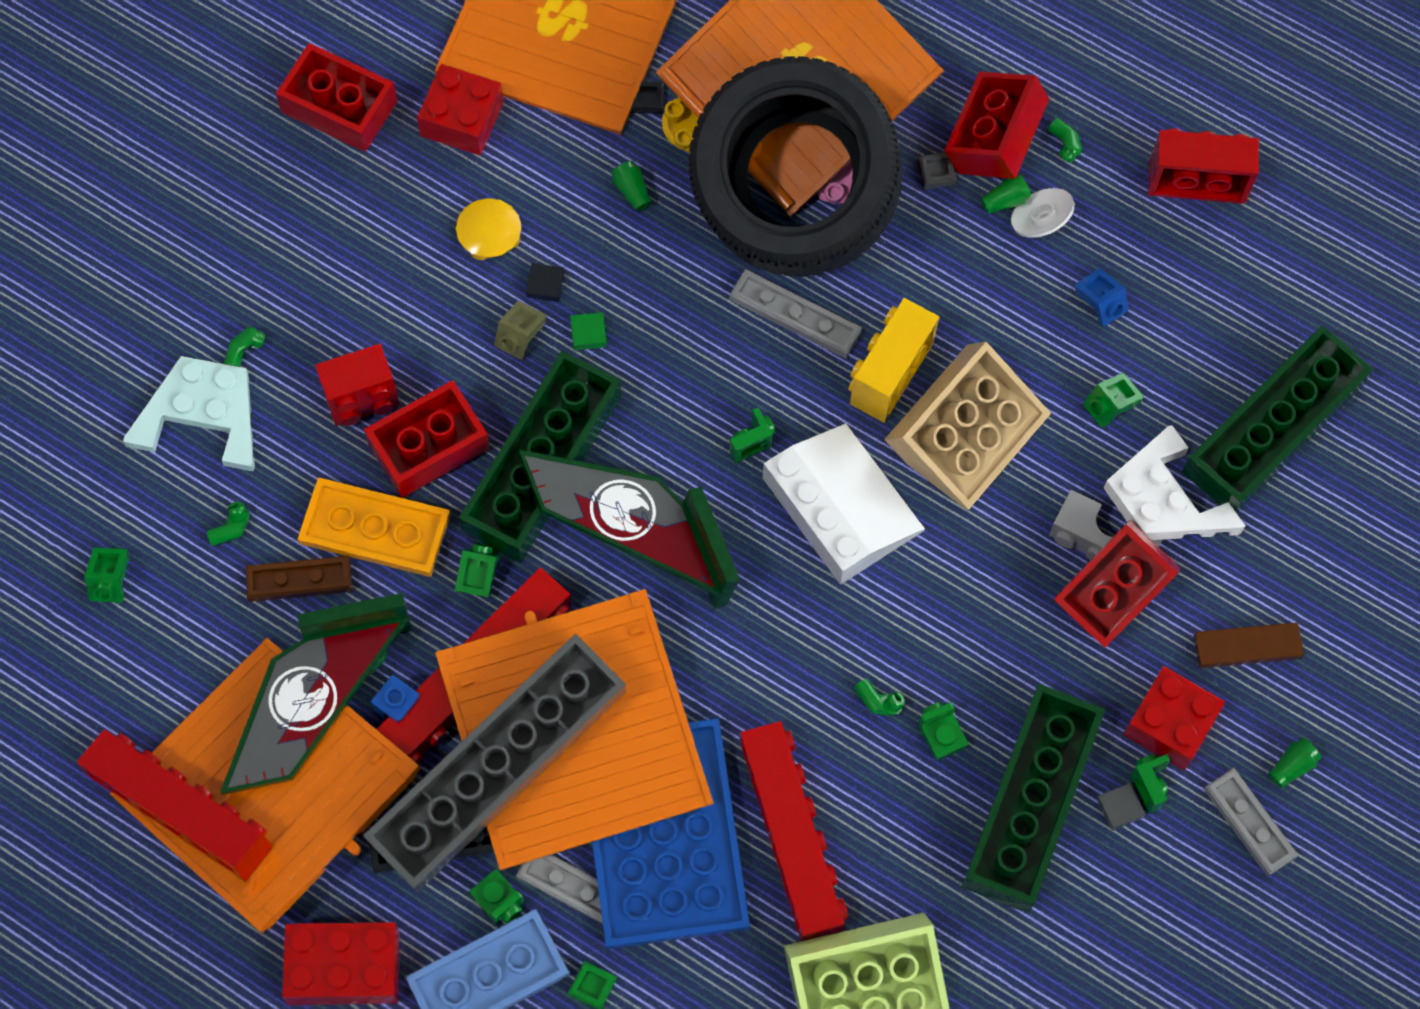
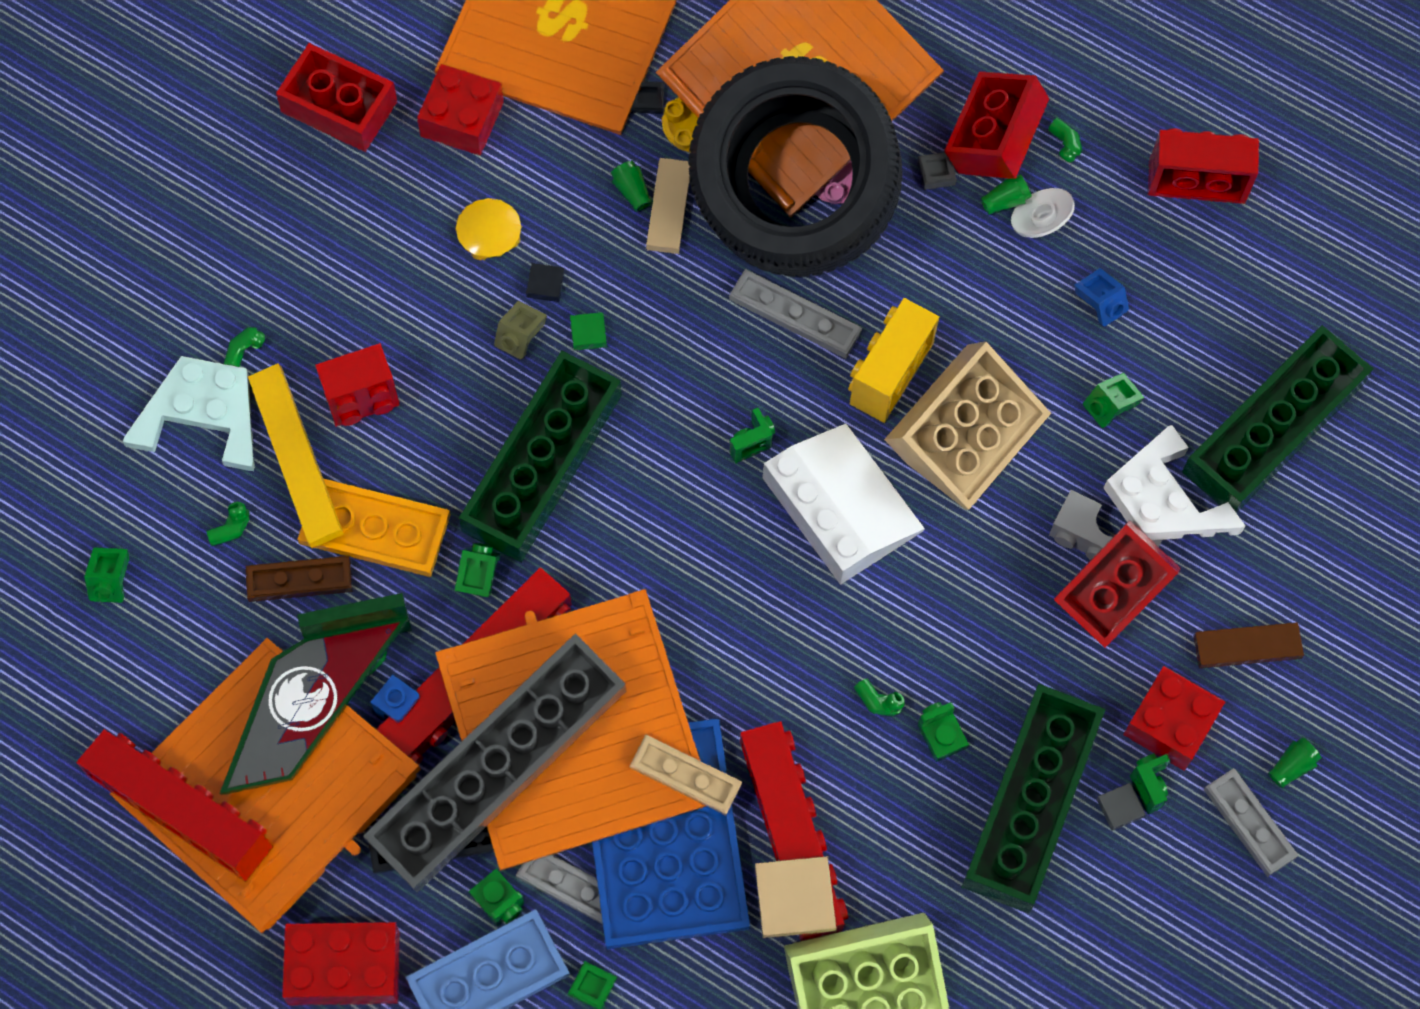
red brick [364,380,490,498] -> none
piece [518,450,740,609] -> none
none -> yellow tile [248,363,344,549]
none -> tan tile [630,735,742,815]
none -> tan tile [646,158,690,254]
none -> tan tile [755,857,836,938]

